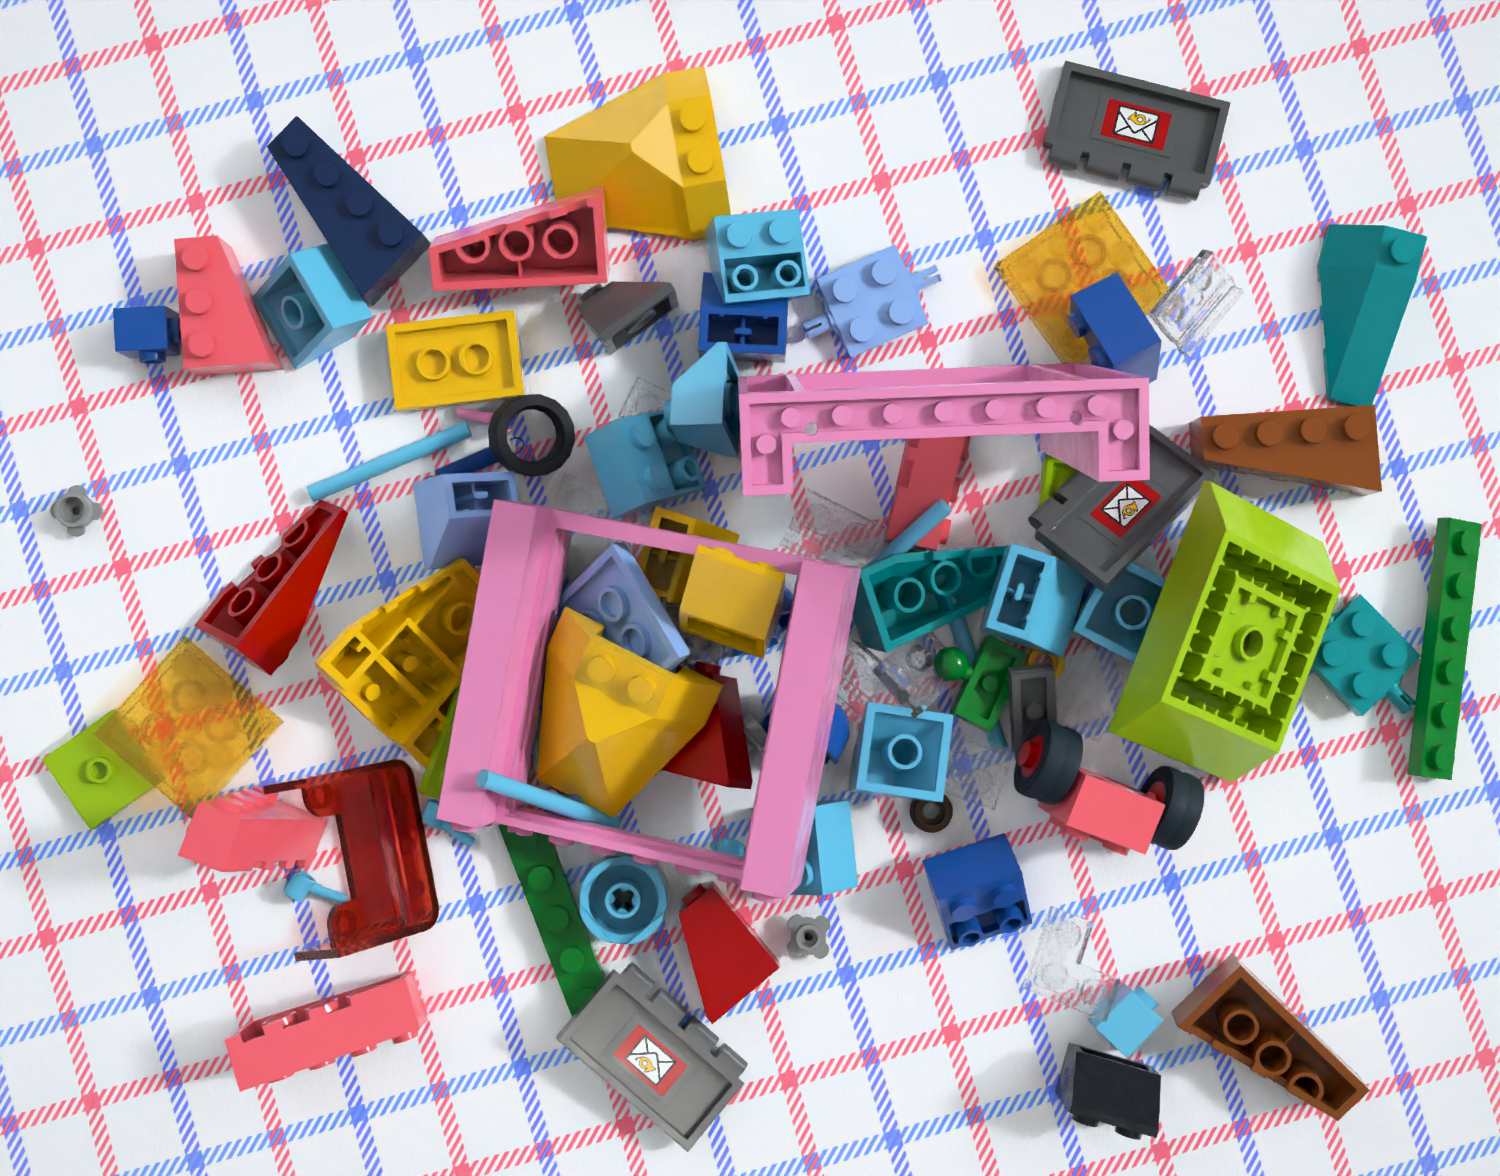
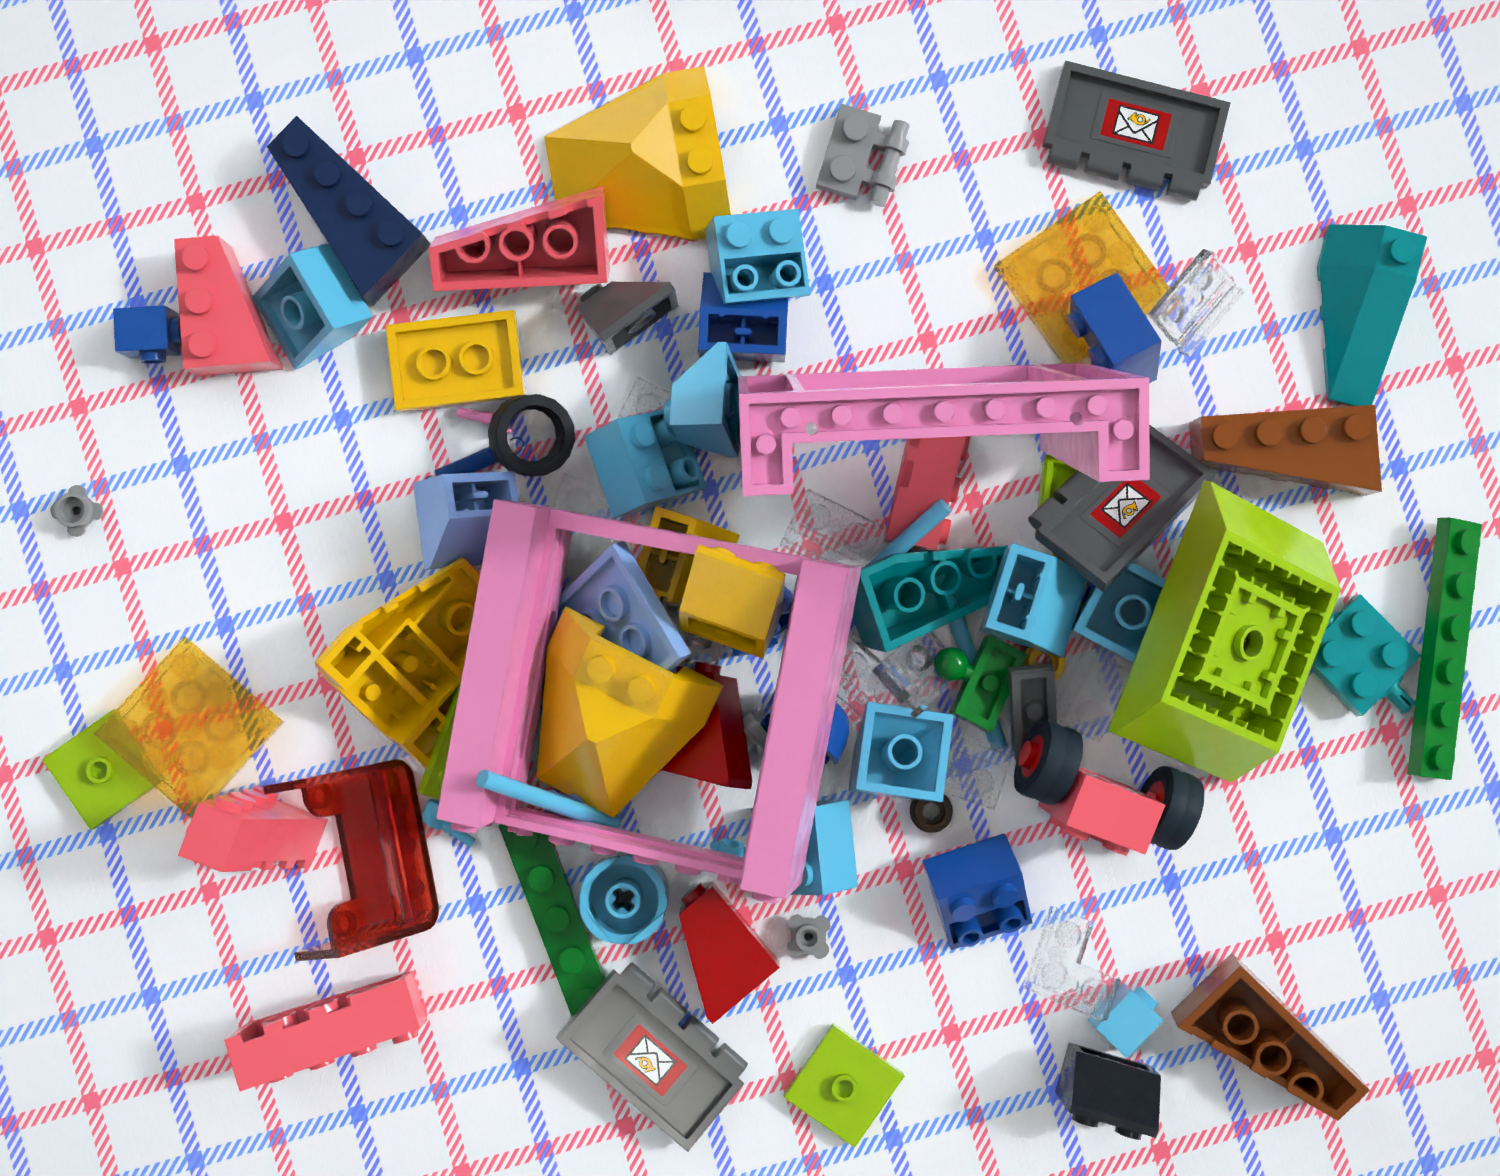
red wedge [194,499,348,676] -> none
medium azure hand [283,871,348,905] -> none
medium azure bar [307,421,472,502] -> none
light blue plate [802,244,942,359] -> none
none -> lime plate [783,1023,905,1148]
none -> light grey plate [816,103,910,207]

